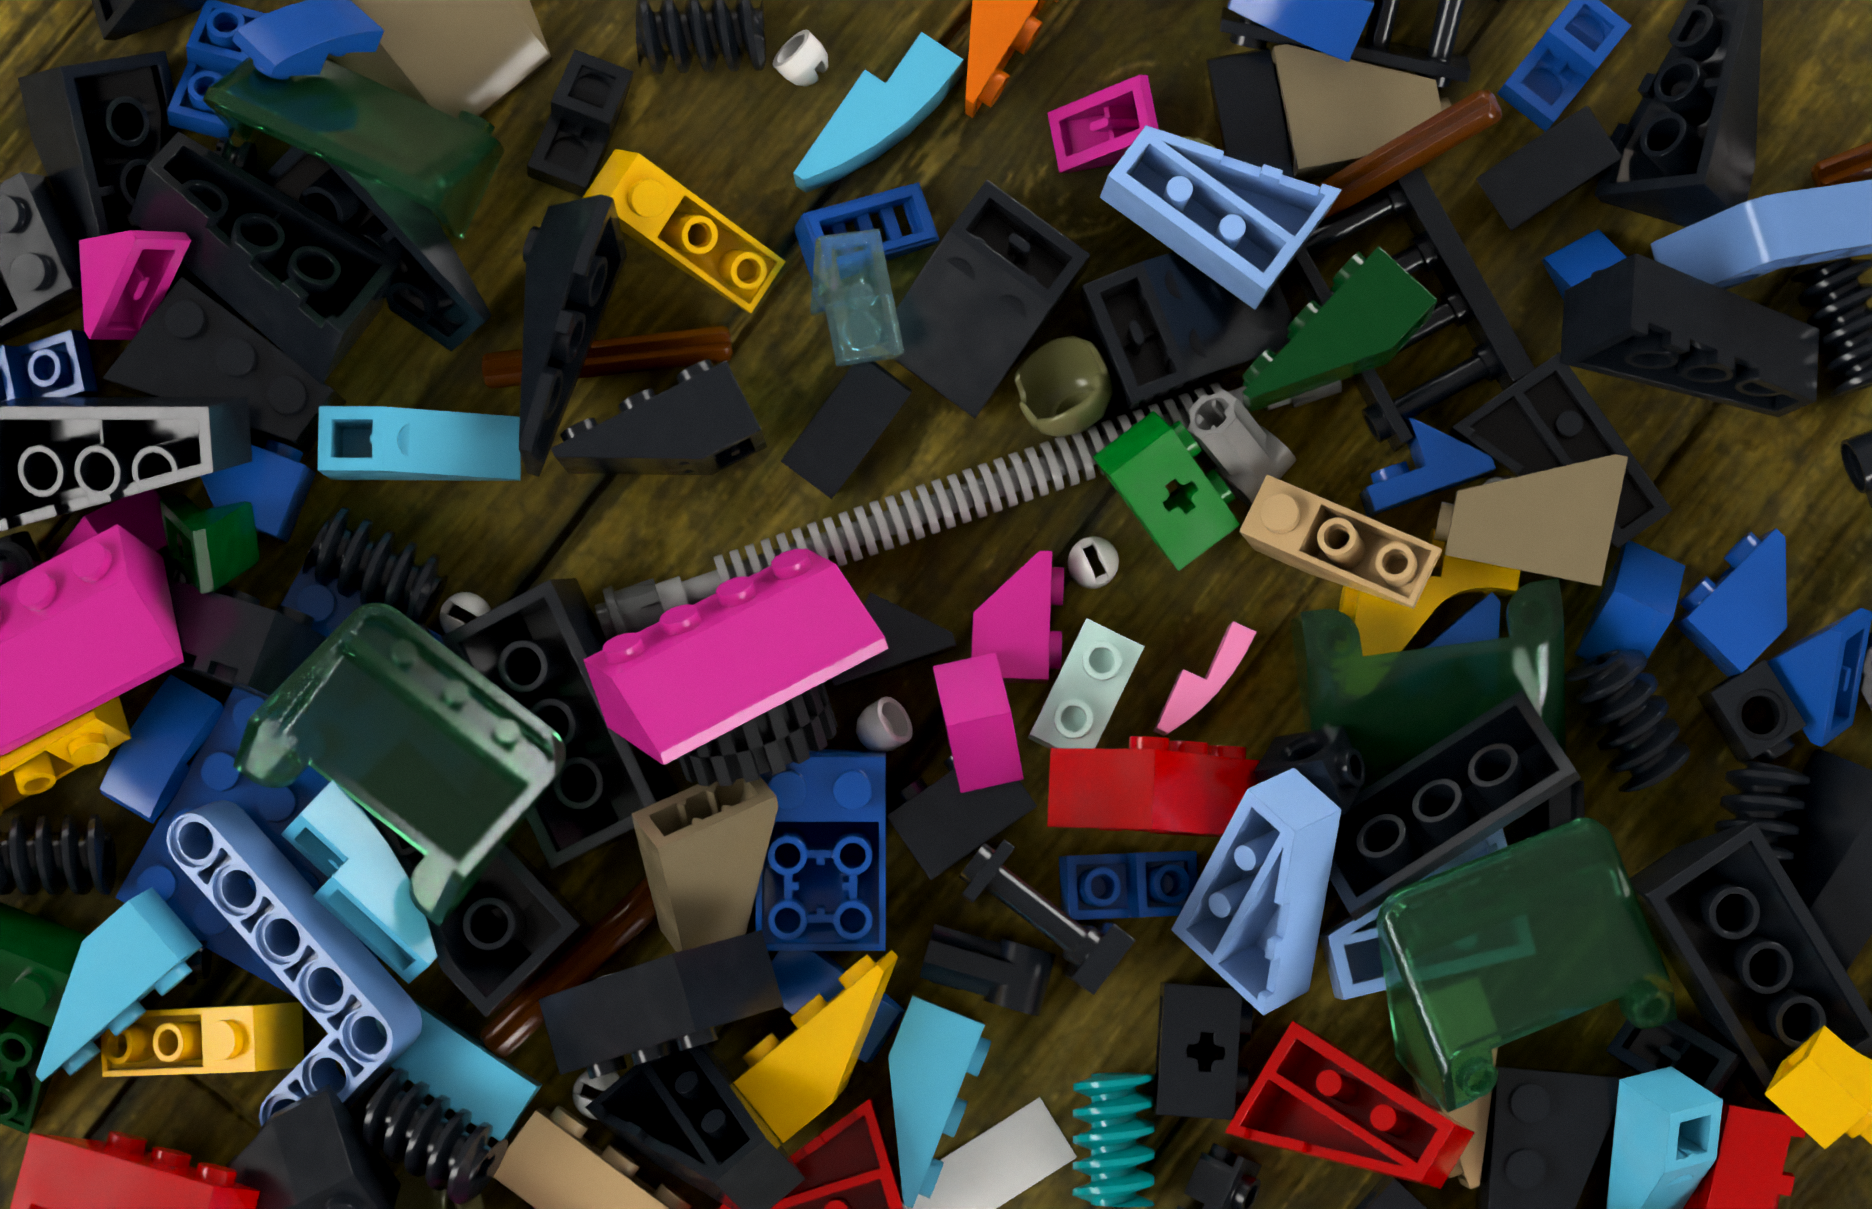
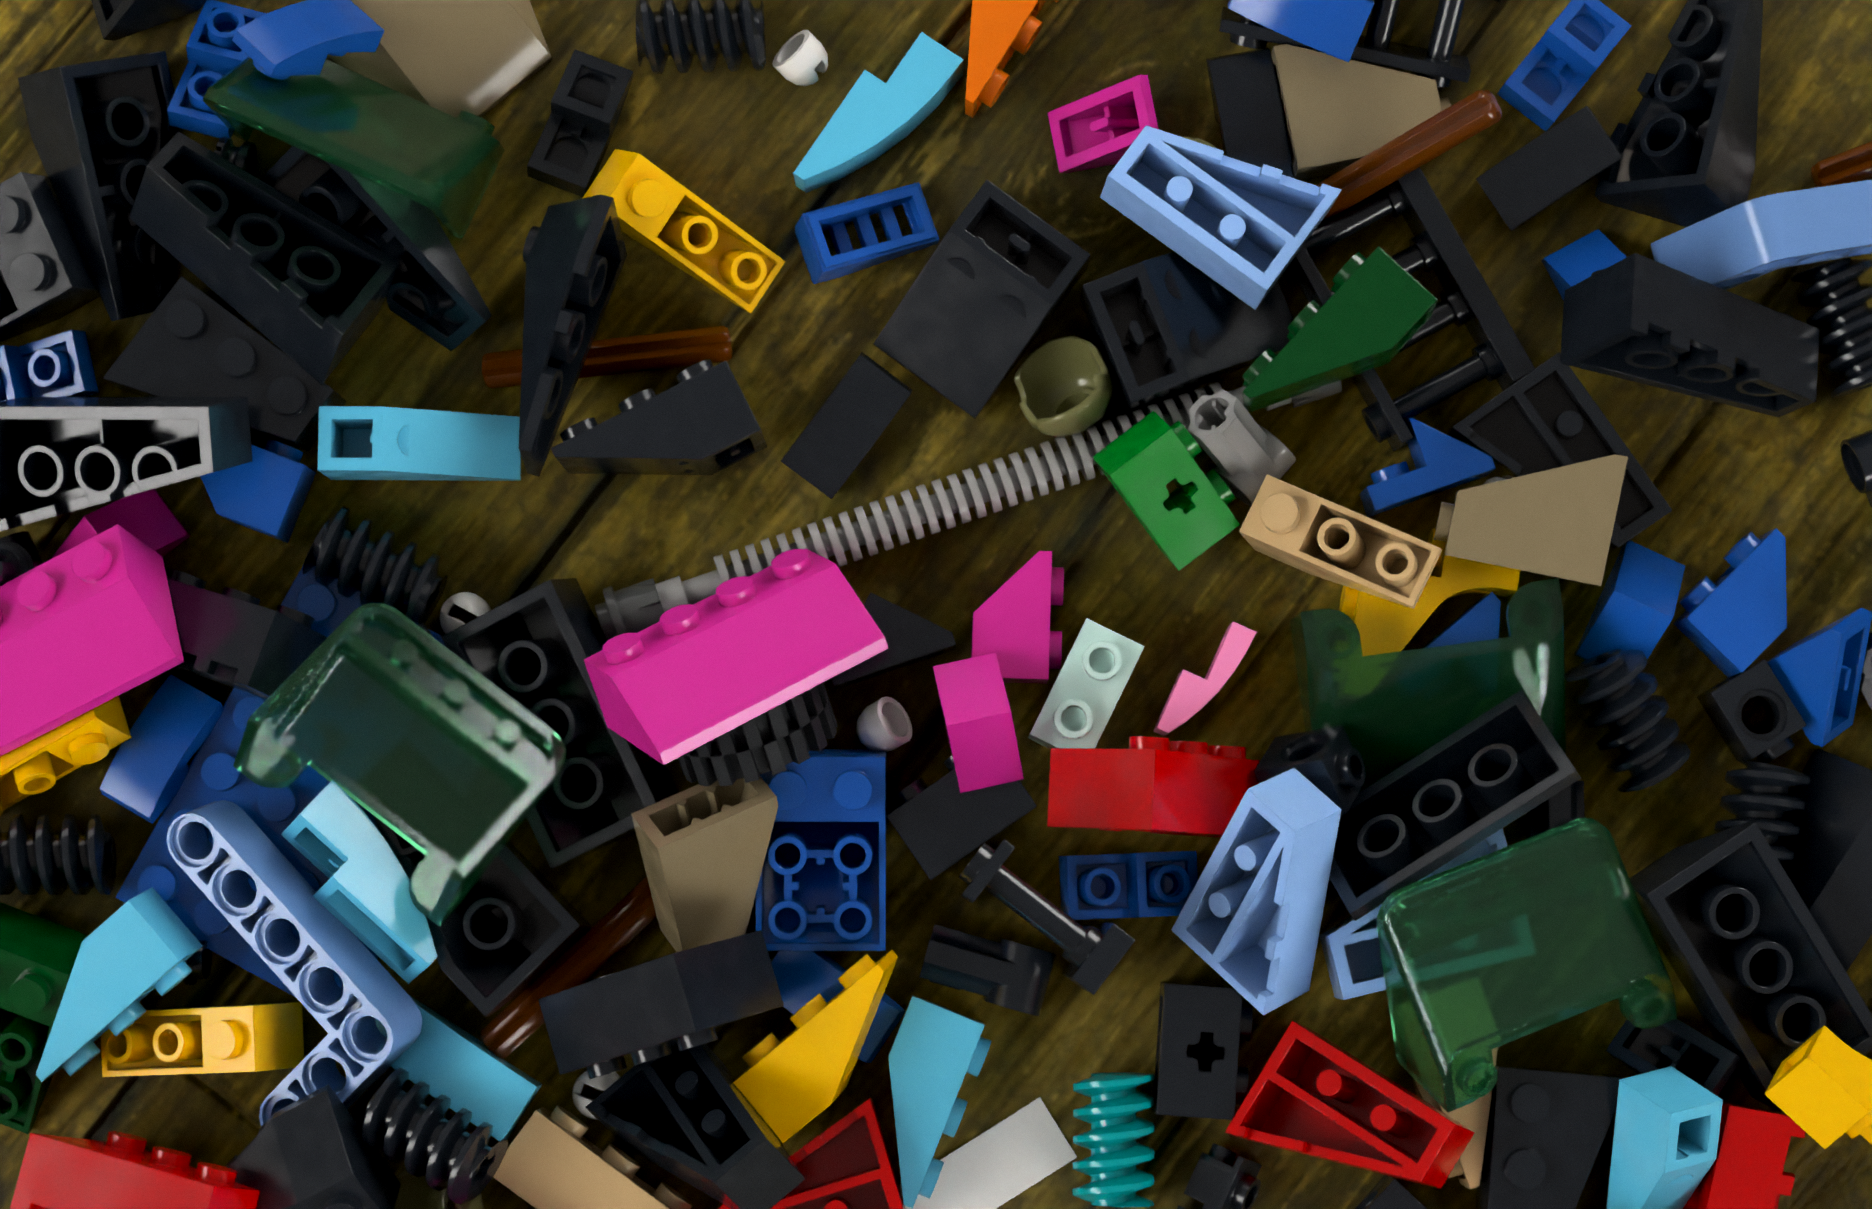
dark pink slope [79,230,191,340] -> none
dark green slope [160,495,260,594] -> none
clear light blue slope [810,229,904,366] -> none
white hinge [1068,536,1119,589] -> none

